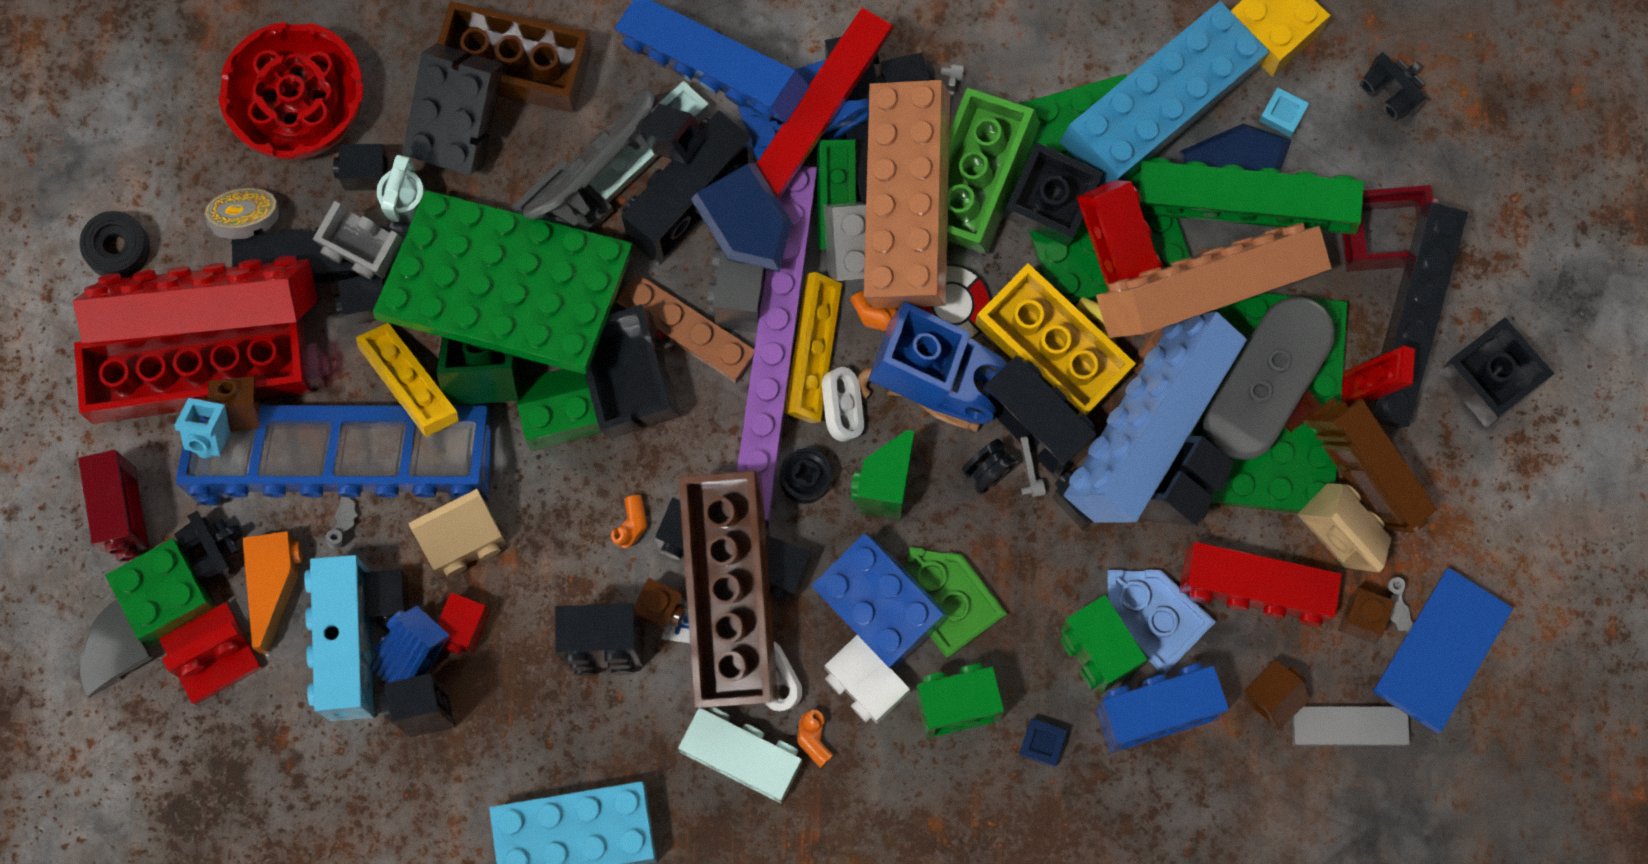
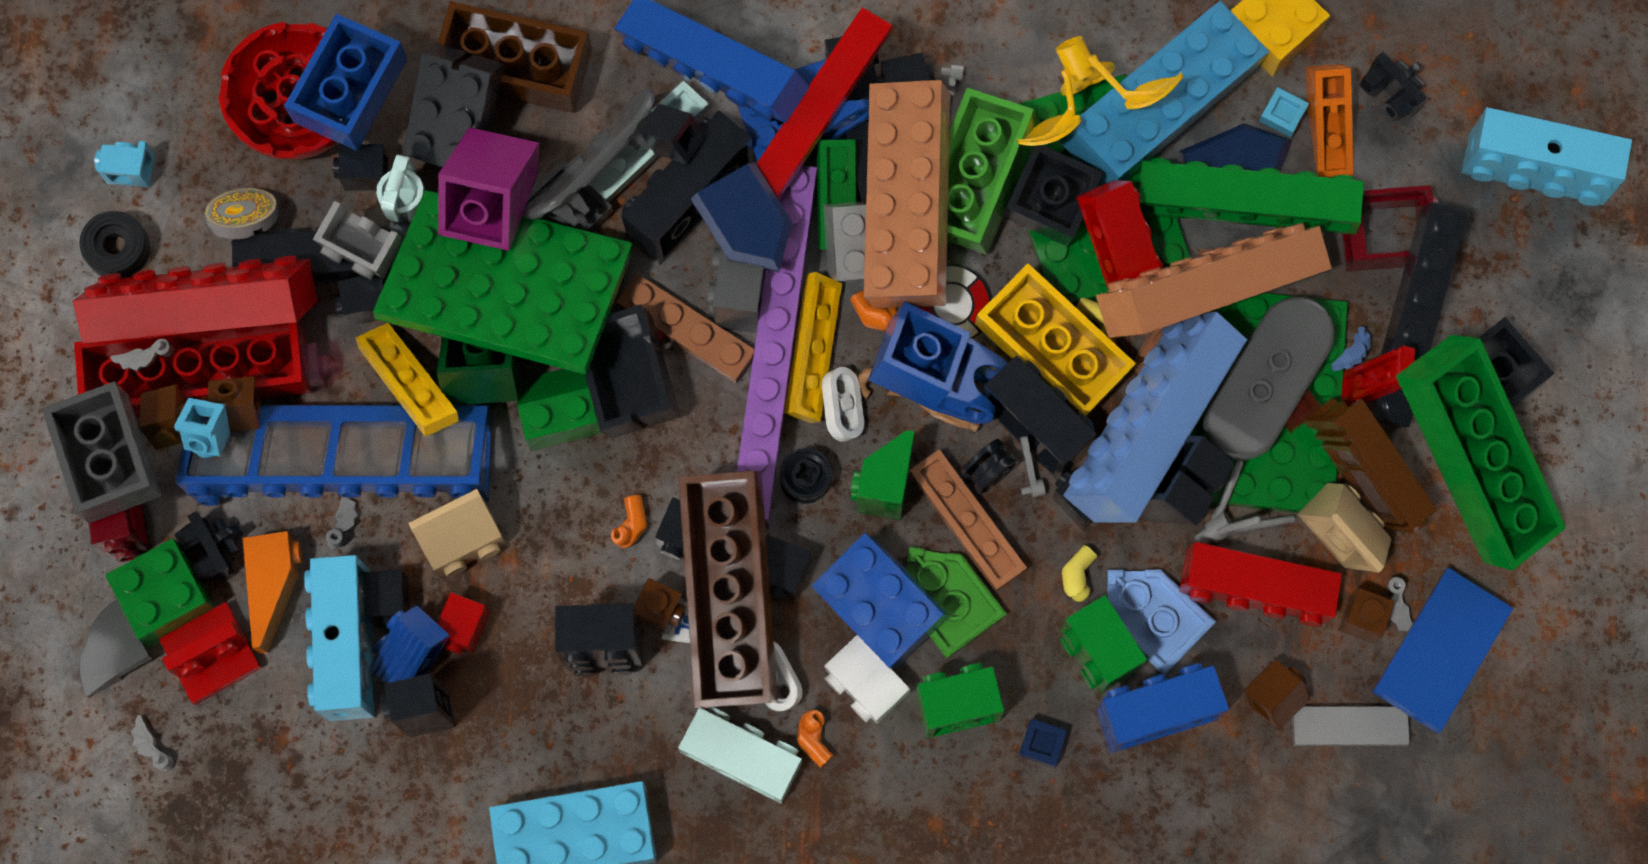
none -> dark grey brick [41,381,162,523]
none -> medium azure brick [94,141,155,188]
none -> light grey piece [111,339,174,372]
none -> light grey piece [131,715,174,771]
none -> reddish brown brick [139,384,187,450]
none -> blue brick [284,14,408,151]
none -> magenta slope [438,127,539,251]
none -> nougat plate [909,449,1027,592]
none -> yellow plant [1017,36,1184,146]
none -> light yellow arm [1062,545,1097,602]
none -> light grey plant [1194,459,1296,544]
none -> orange slope [1305,64,1354,178]
none -> medium blue piece [1331,326,1371,371]
none -> green brick [1396,334,1566,571]
none -> medium azure brick [1461,107,1632,206]

